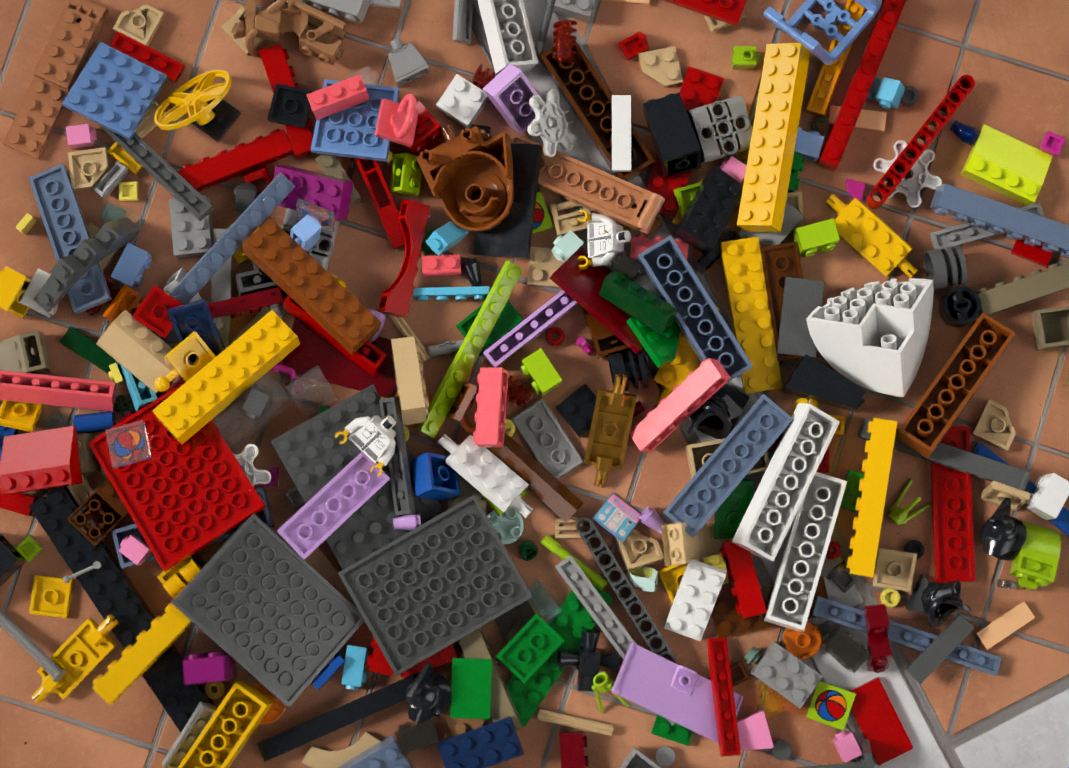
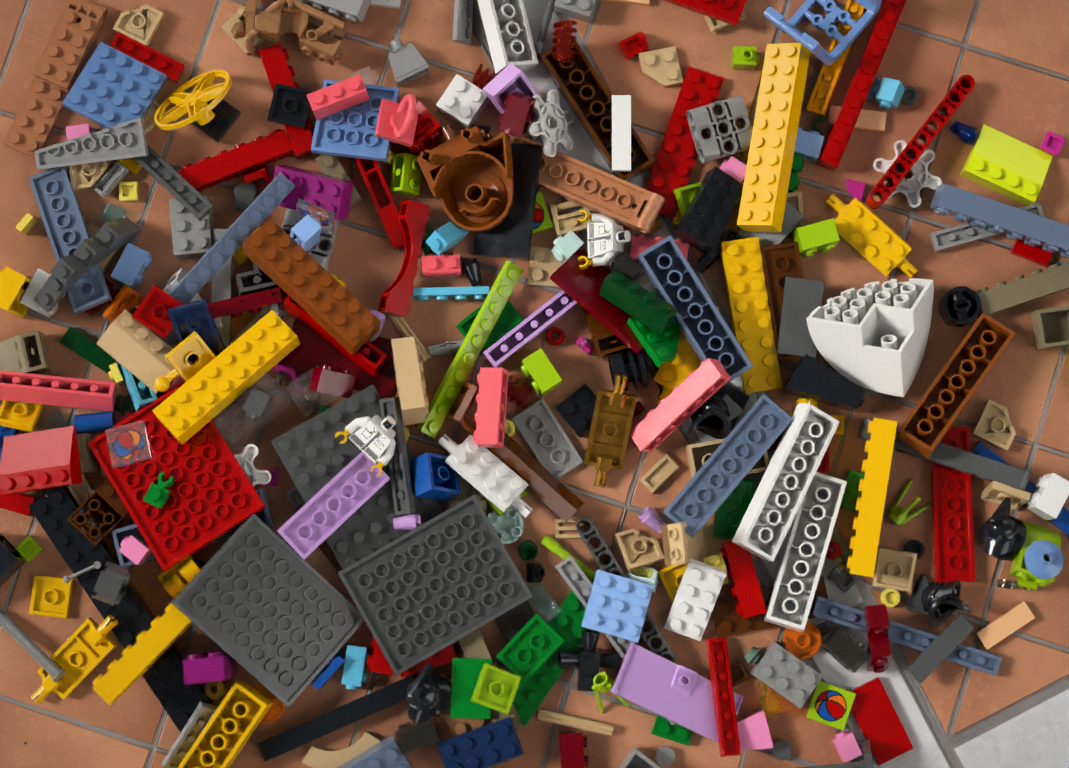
piece [592,493,641,542] -> none
black slope [643,93,701,179] -> none
dark grey wheel [924,245,967,290] -> none
none -> light grey wing [34,118,149,170]
none -> dark grey brick [92,561,133,606]
none -> green plate [143,472,175,510]
none -> brick [309,364,357,398]
none -> lime tile [471,663,522,715]
none -> dark red brick [499,91,536,138]
none -> black plate [527,563,545,583]
none -> light blue plate [581,569,654,643]
none -> tan tile [639,453,680,493]
none -> medium blue dish [1024,540,1064,579]

